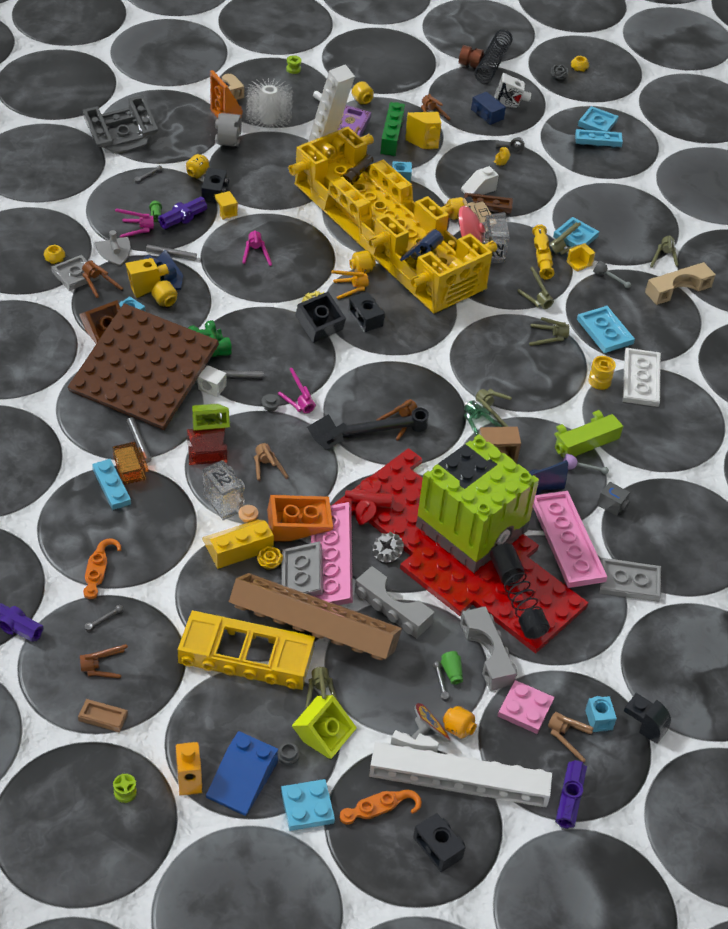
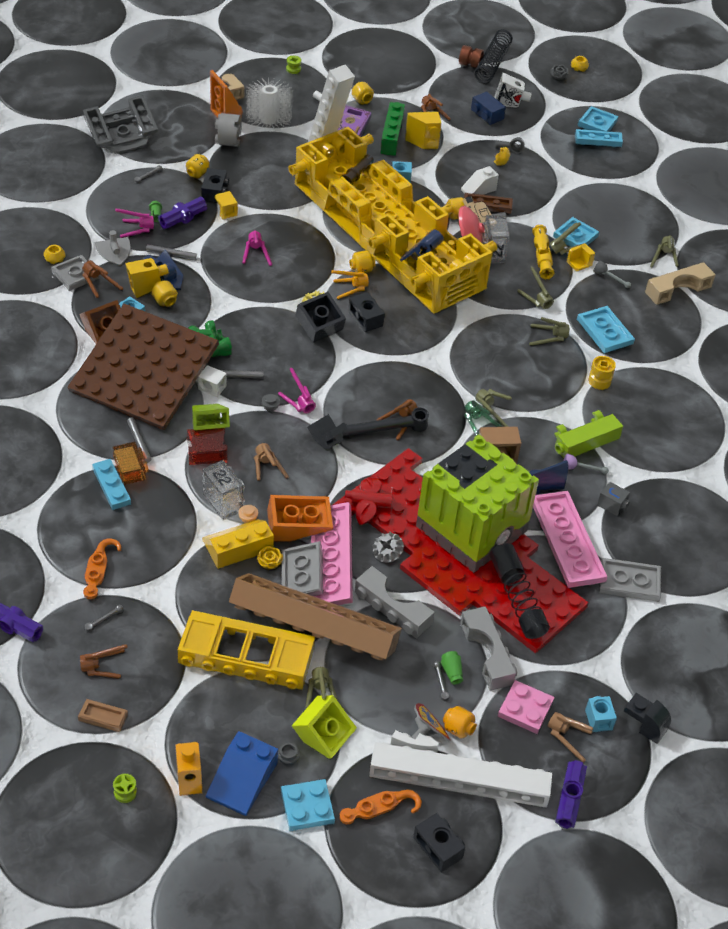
white tile [623,348,661,407] -> none

